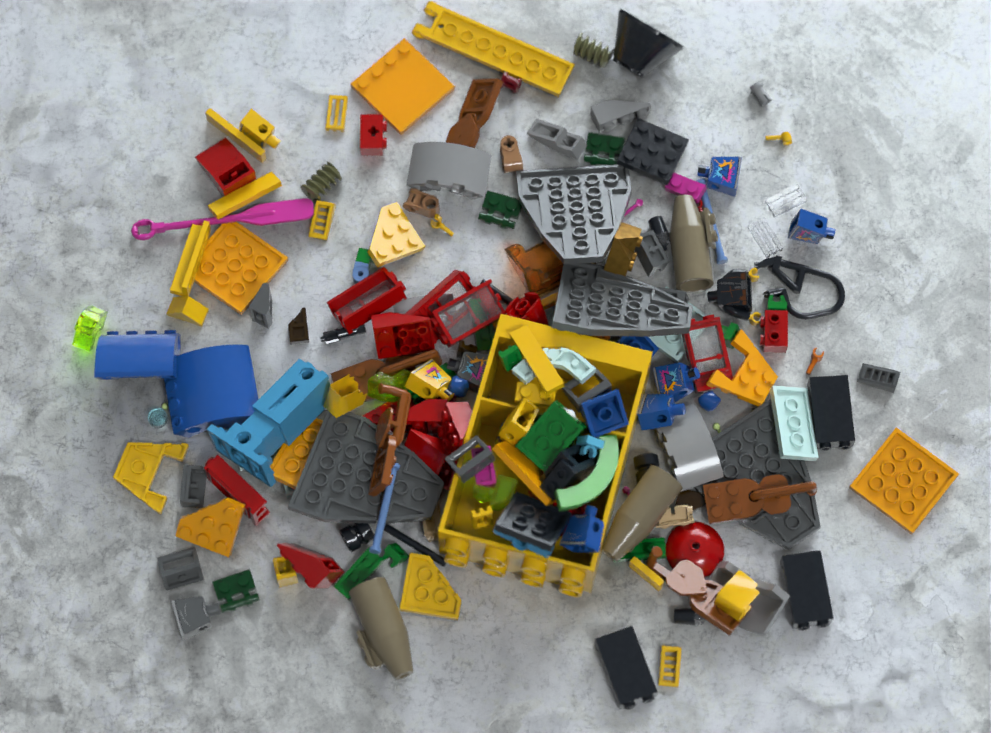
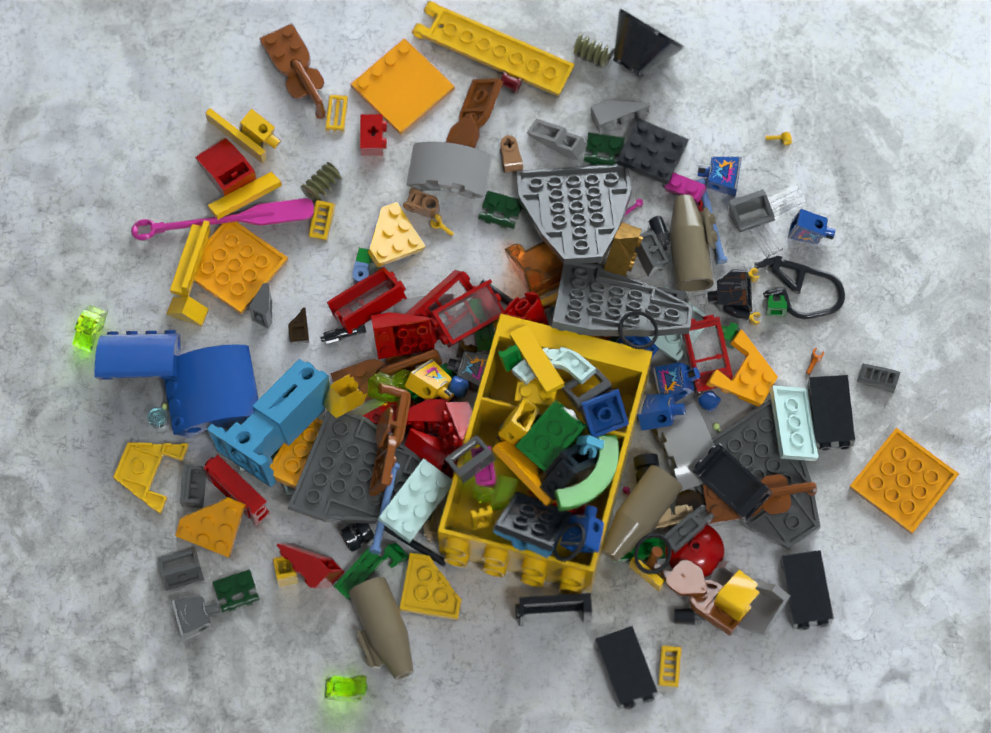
light grey pin [750,82,772,106] -> none
red brick [760,310,788,353] -> none
none -> dark orange plate [259,23,326,119]
none -> clear neon green brick [324,675,367,702]
none -> light aqua plate [378,459,453,543]
none -> black panel [515,593,592,626]
none -> black tyre [553,523,586,562]
none -> black tyre [618,311,659,349]
none -> black tyre [634,533,672,574]
none -> dark grey hinge [664,504,715,554]
none -> black panel [693,443,773,522]
none -> dark grey tile [728,189,775,233]

